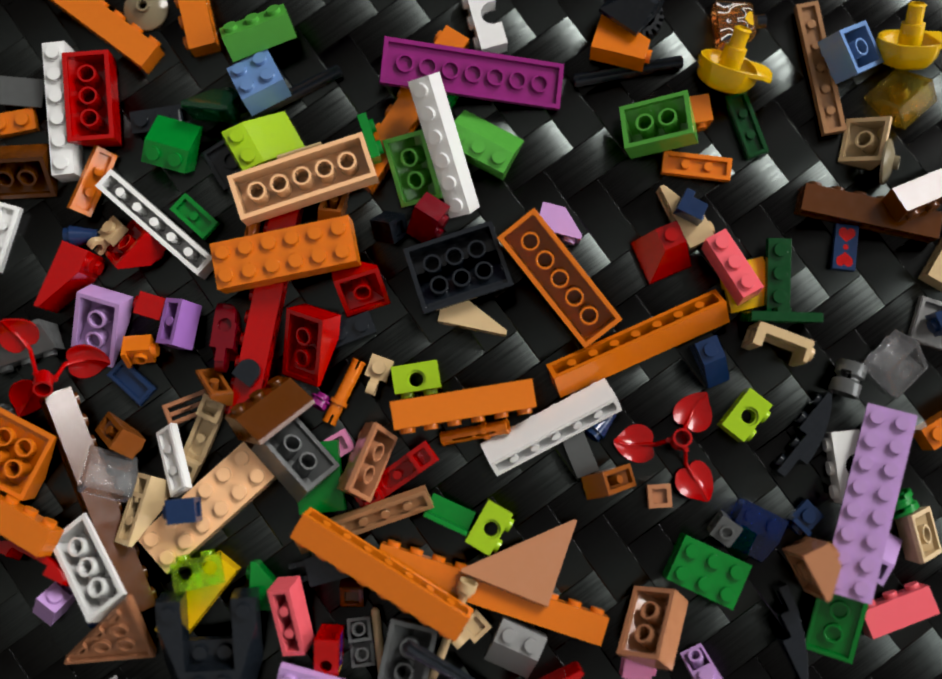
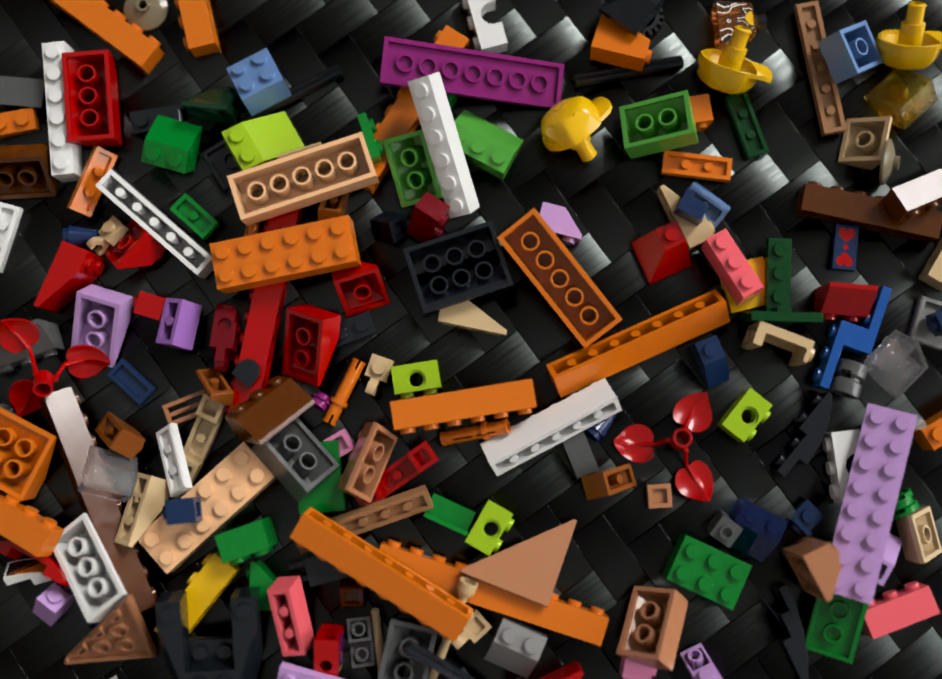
orange brick [120,334,160,368] -> none
clear neon green brick [170,549,226,593] -> none
bright green slope [219,4,297,62] -> none
none -> slope [3,558,52,586]
none -> green brick [214,516,279,566]
none -> yellow piece [541,96,613,162]
none -> medium blue slope [689,181,731,228]
none -> blue bracket [812,286,892,390]
none -> red slope [814,282,878,323]

